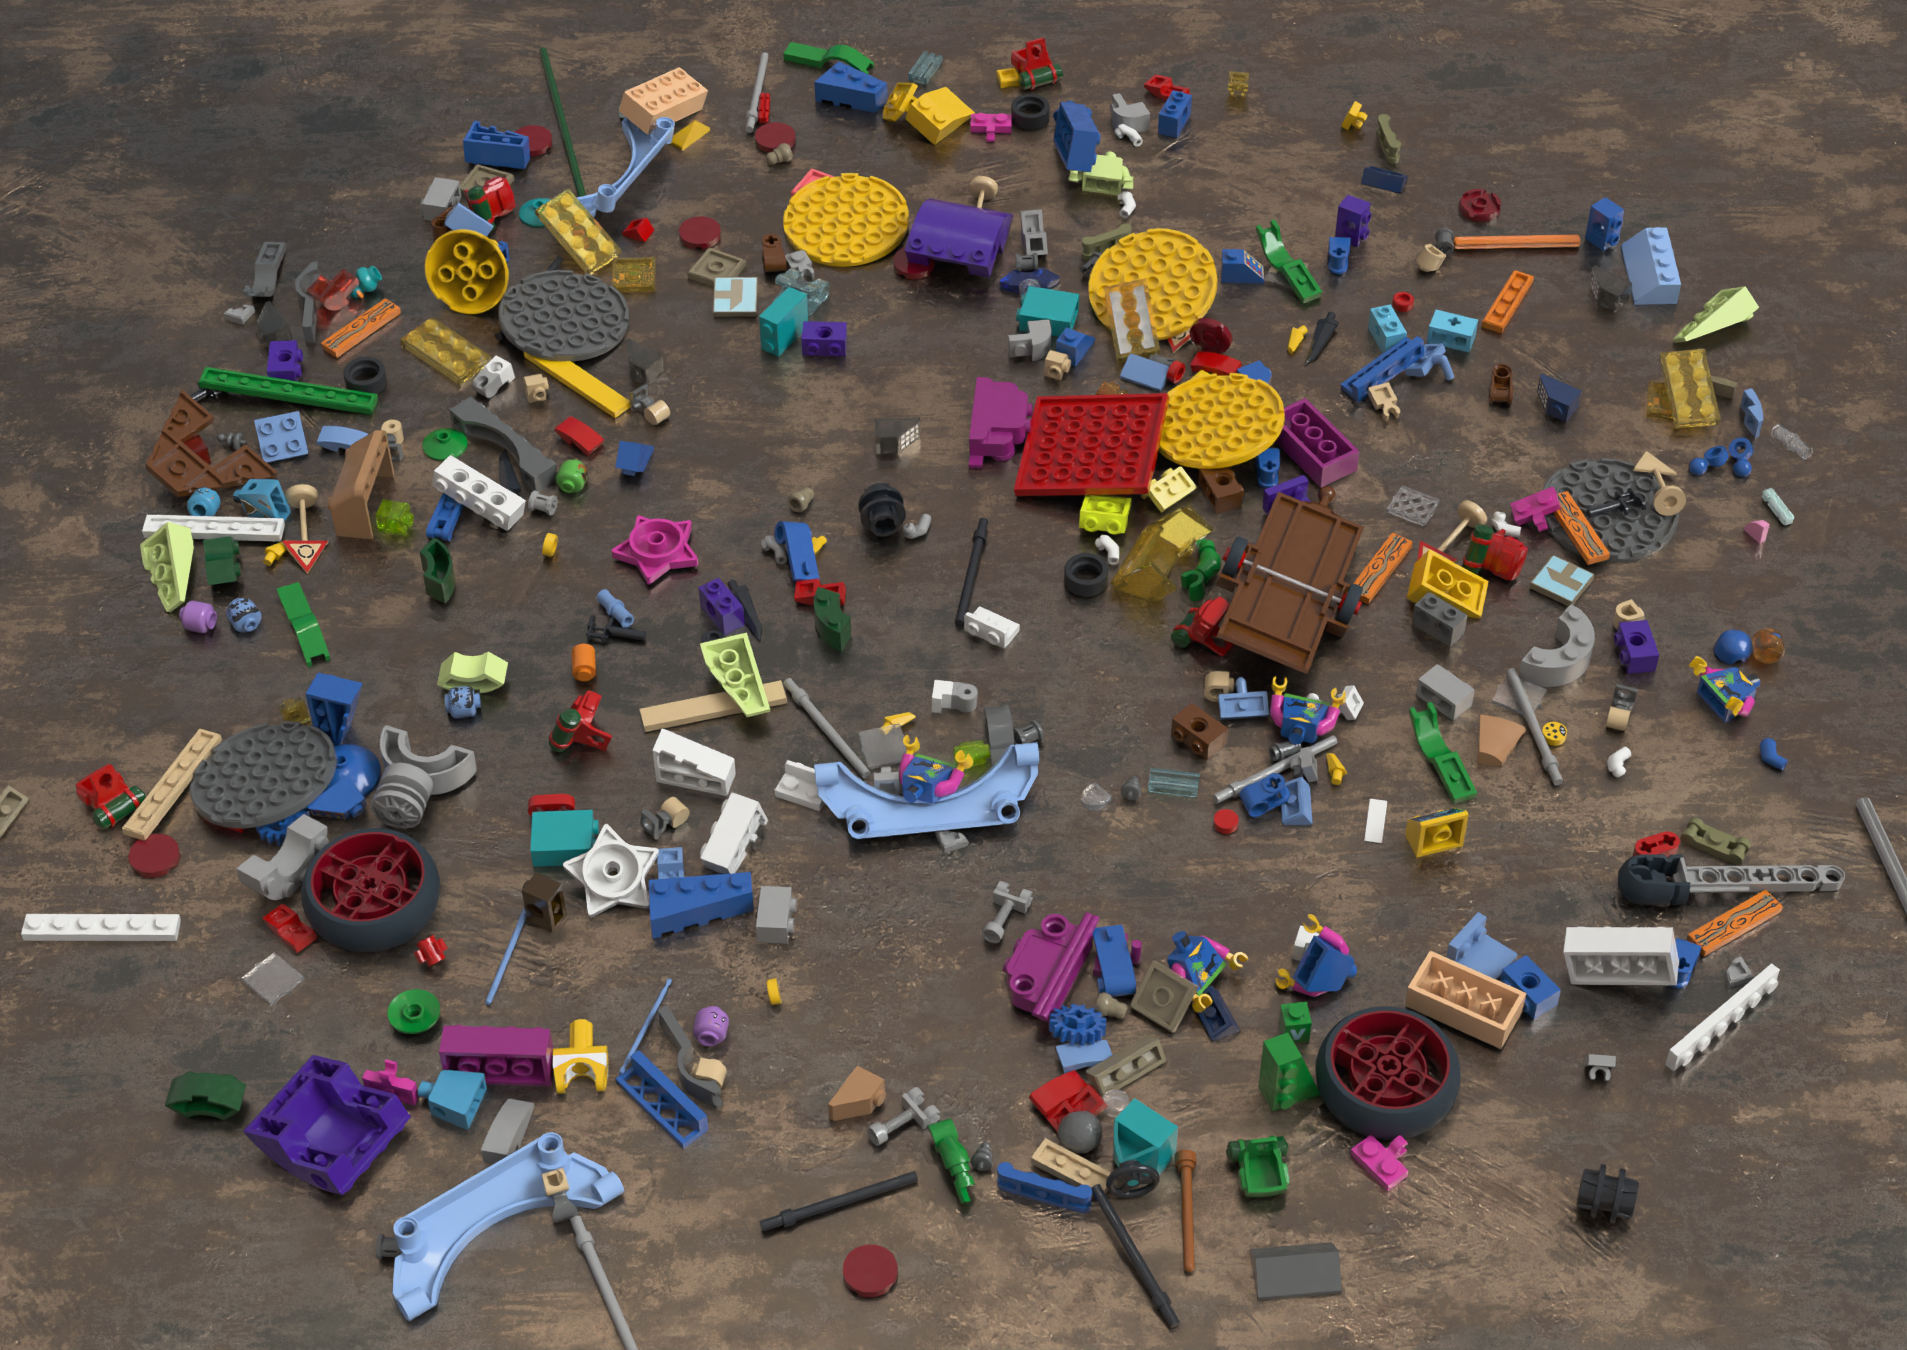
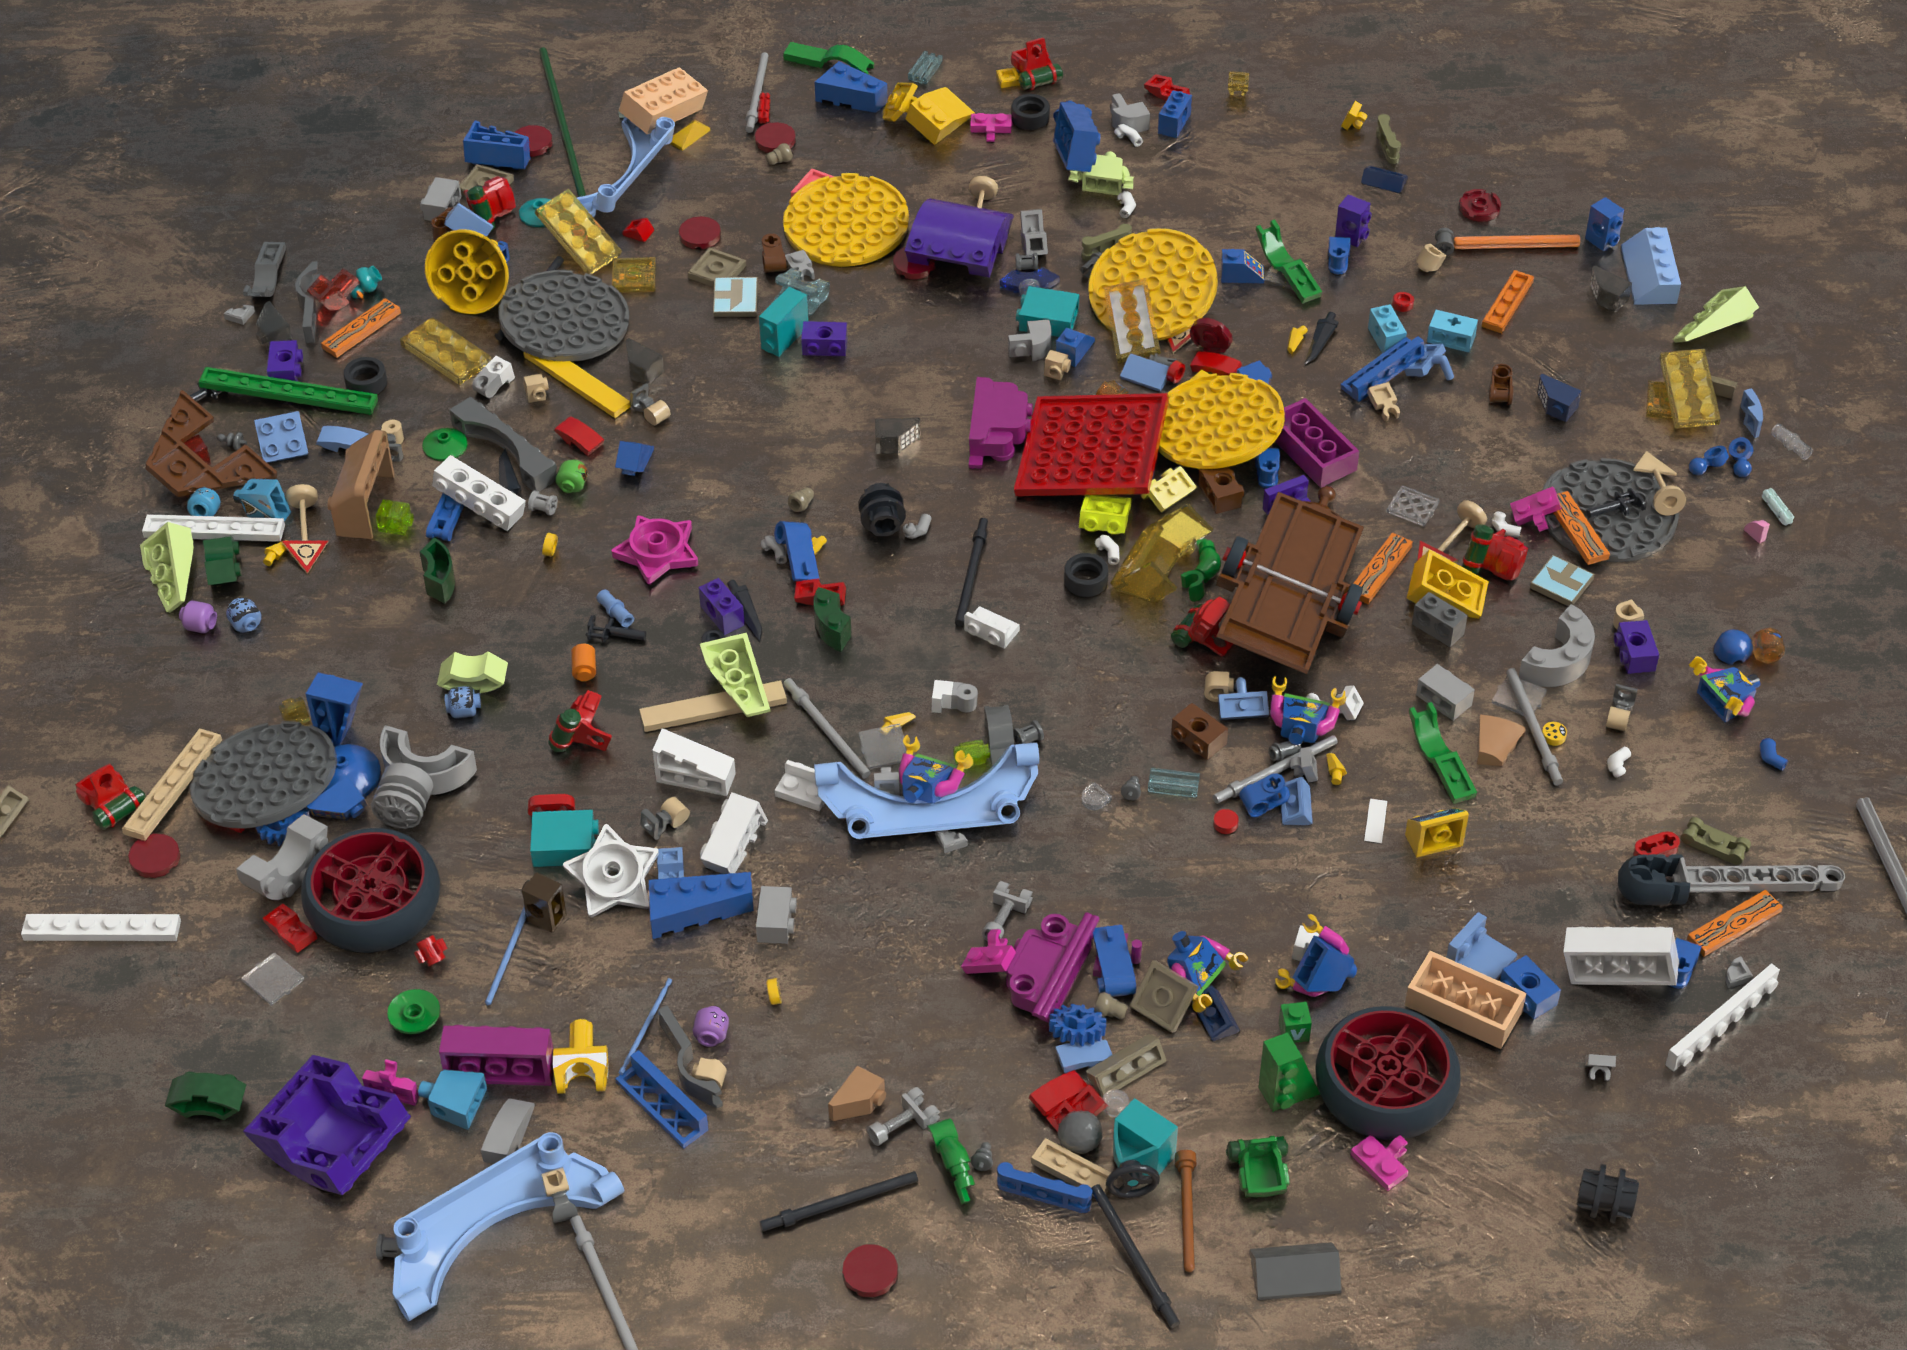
green piece [276,582,330,667] -> none
none -> dark pink plate [961,929,1016,974]

